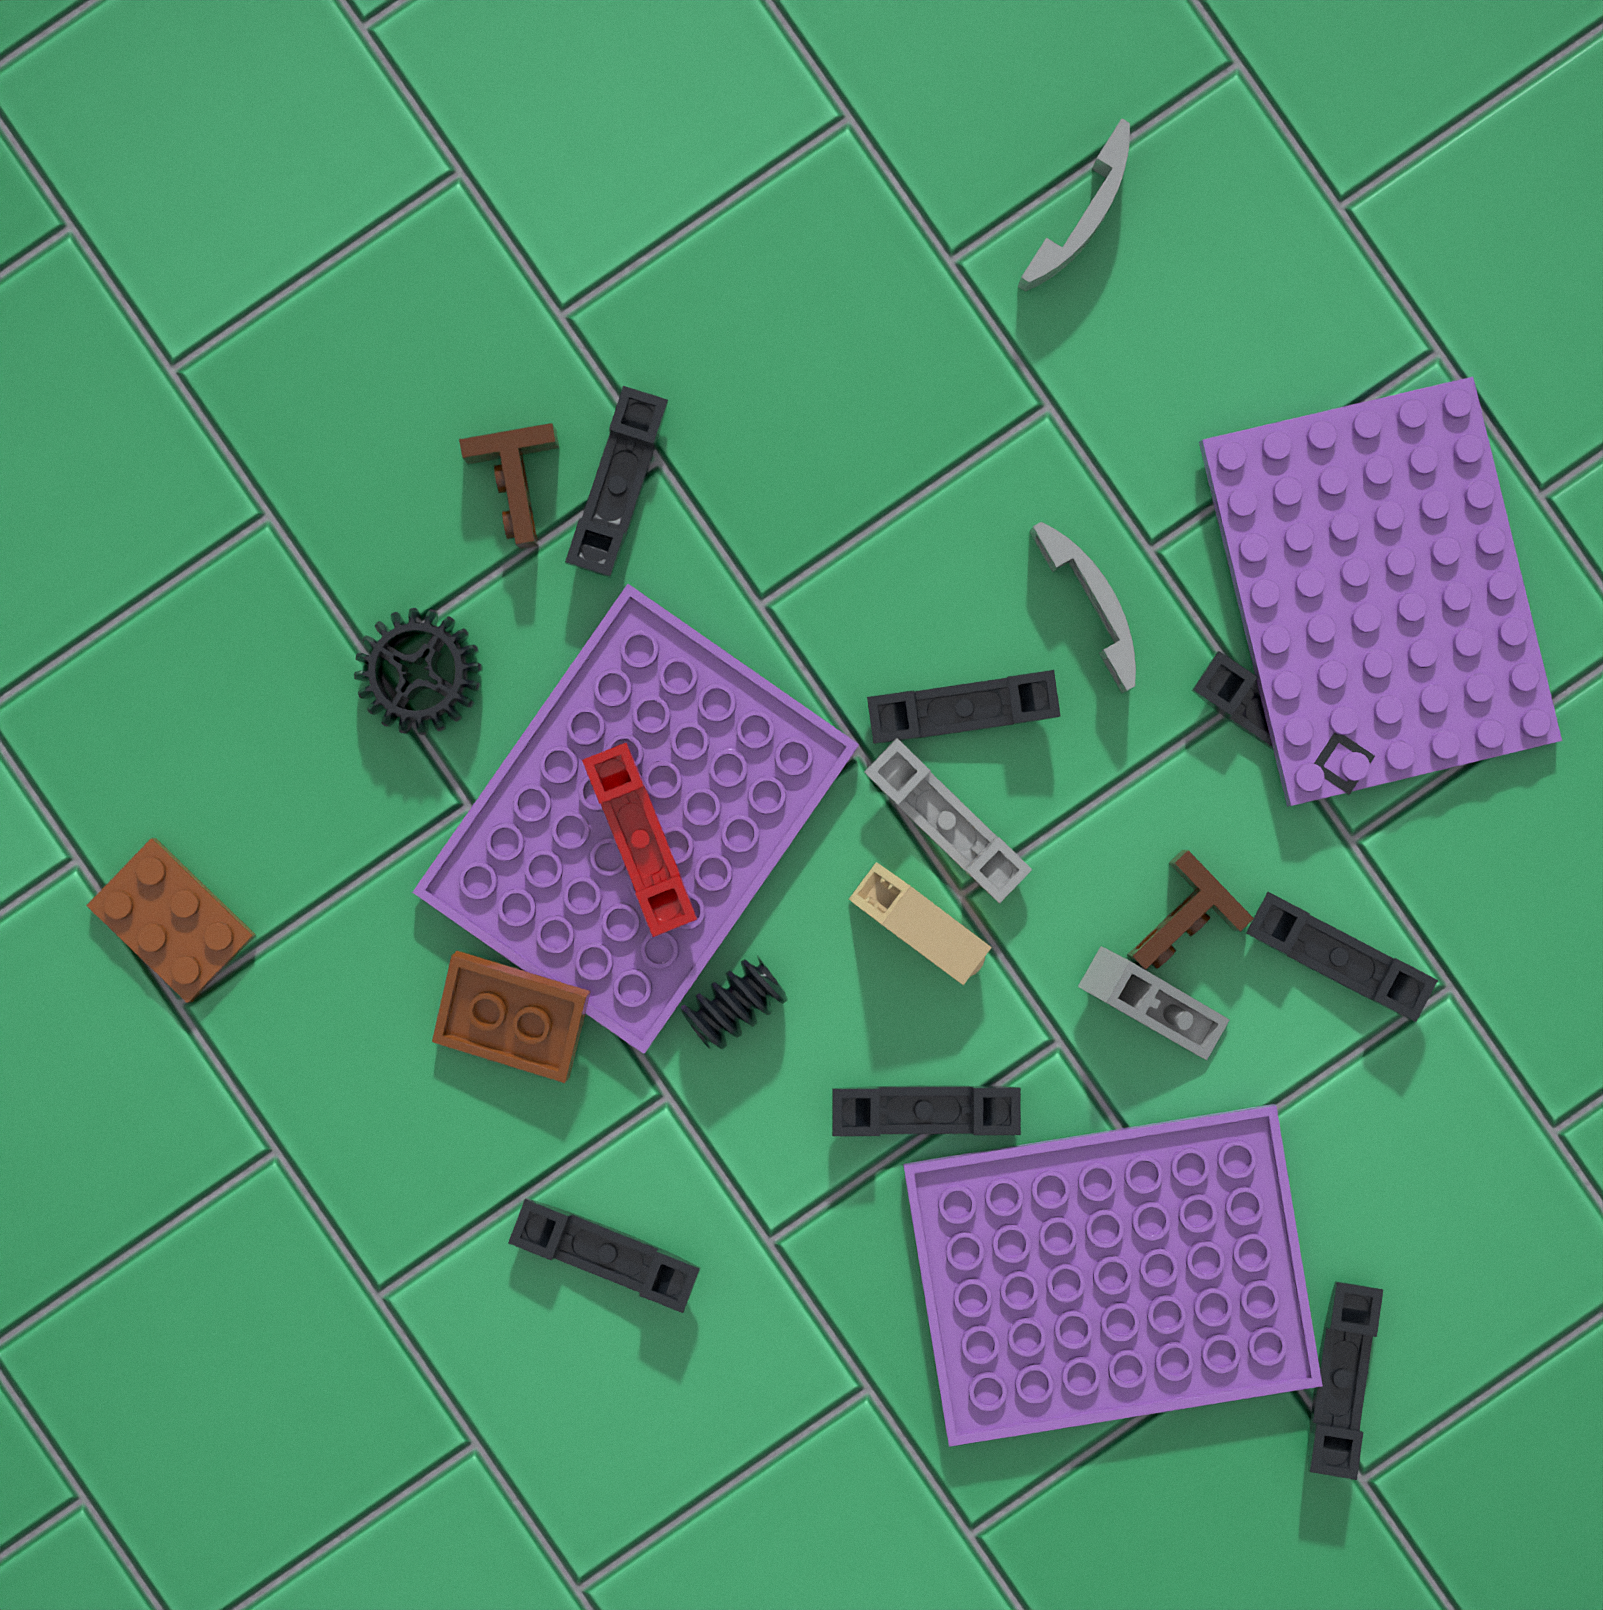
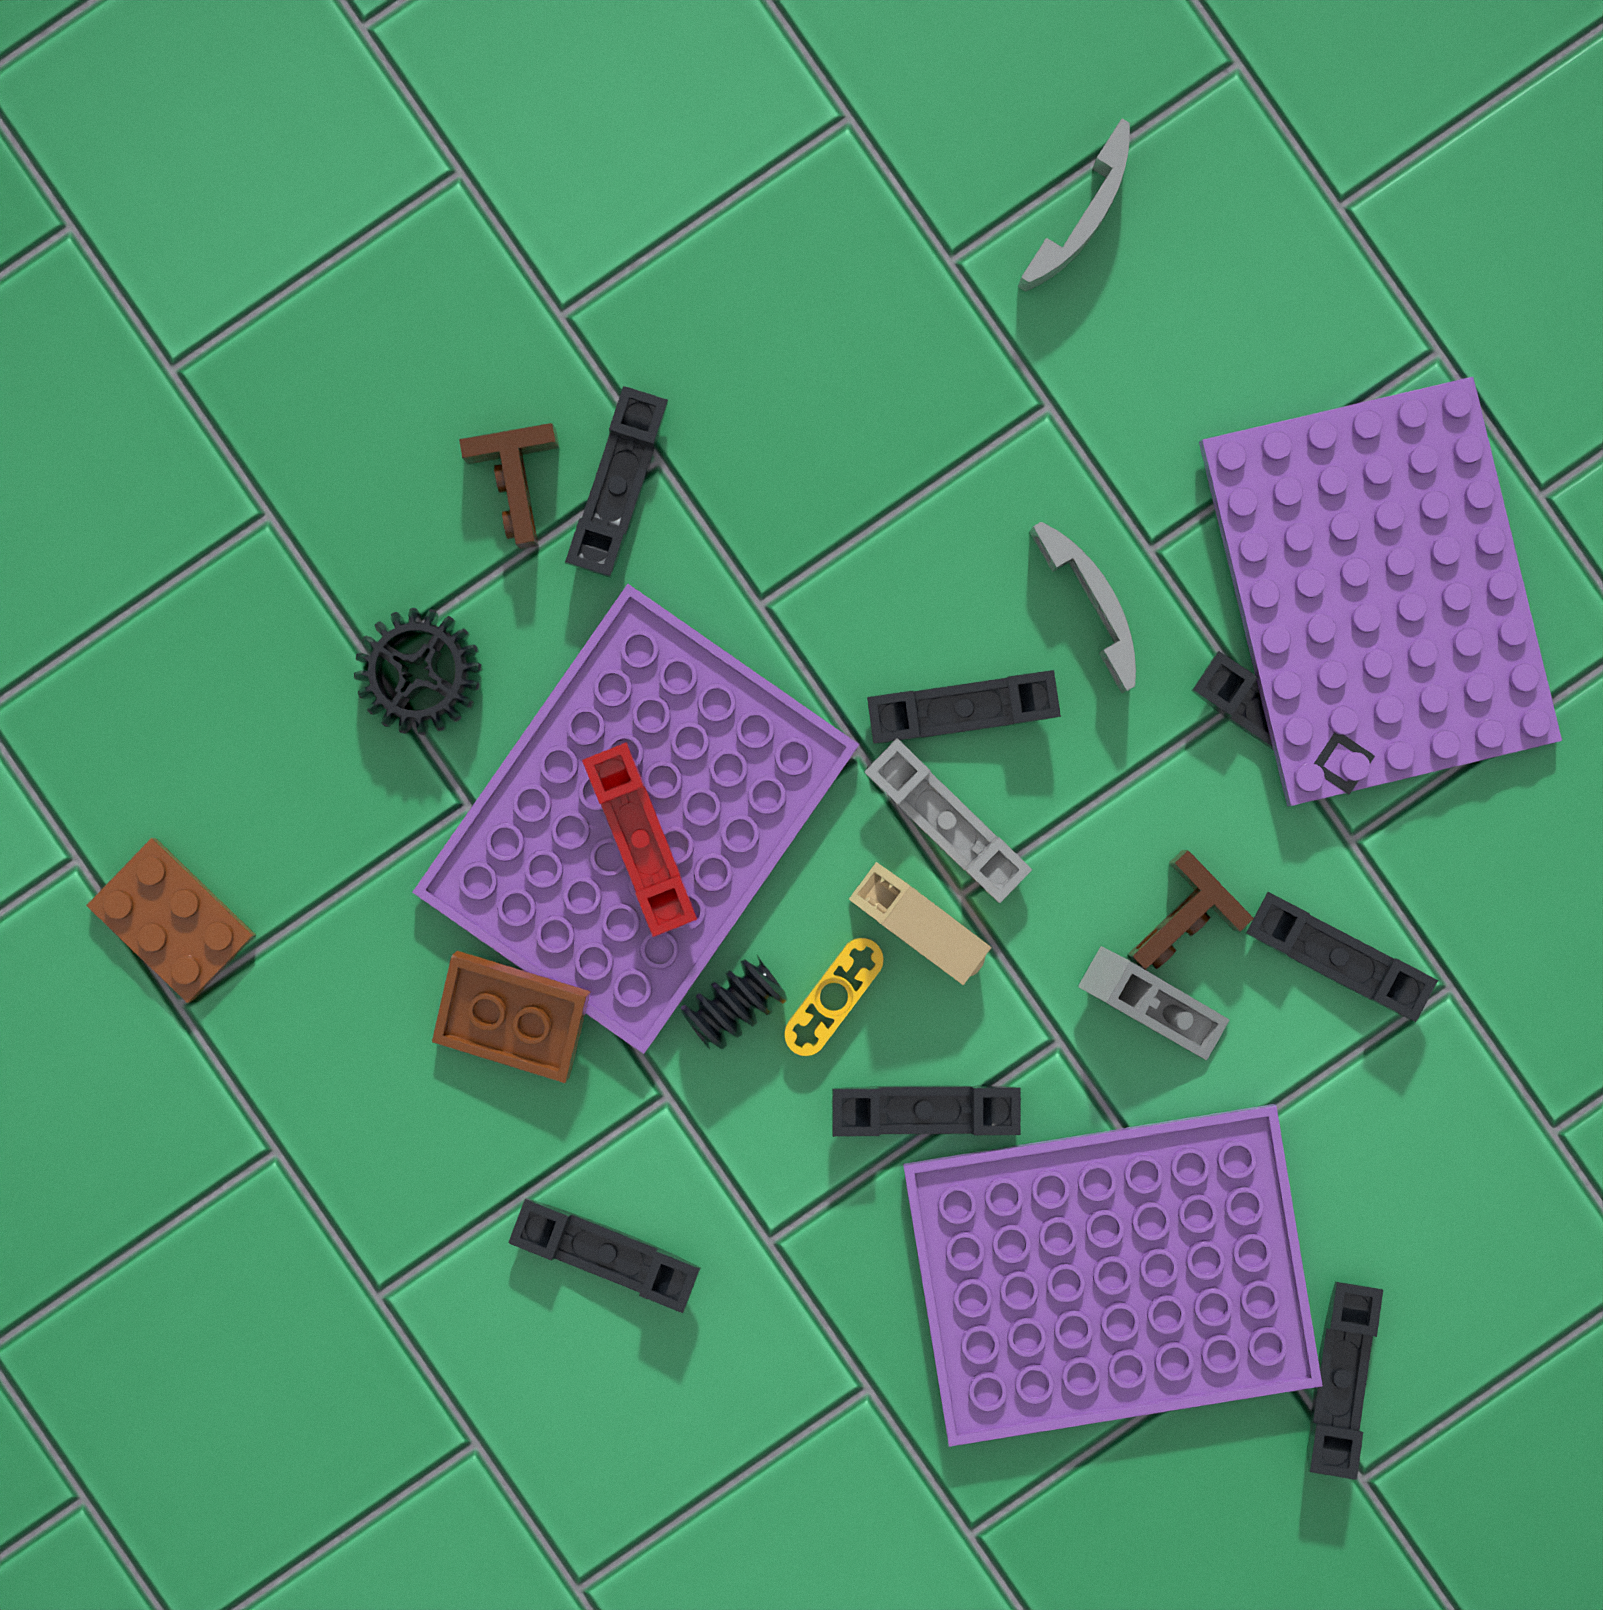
none -> yellow beam [784,938,884,1056]

